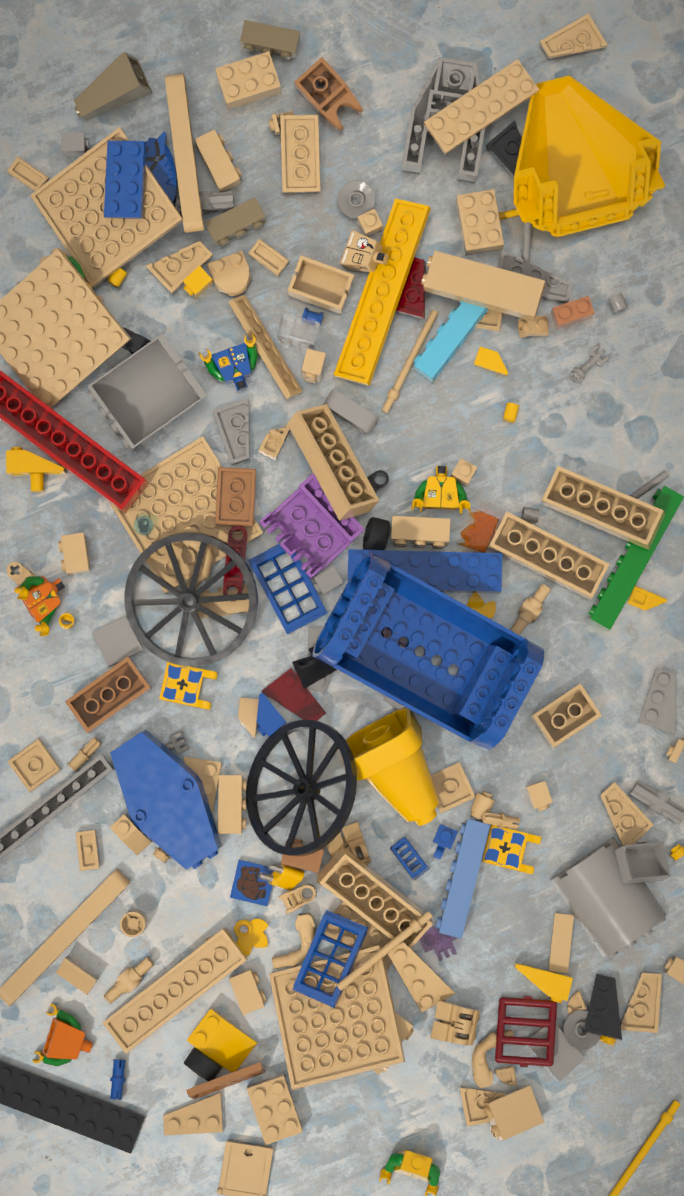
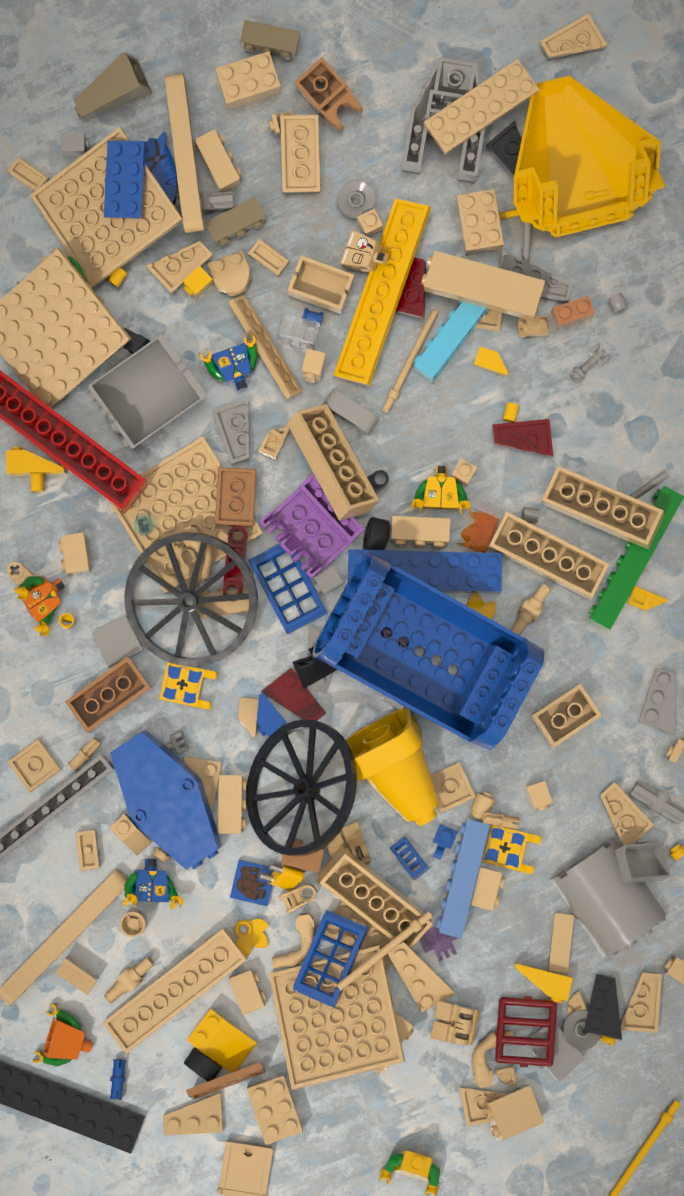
none -> torso [123,858,183,909]
none -> tan brick [470,867,505,911]
none -> dark red wing [492,419,554,457]

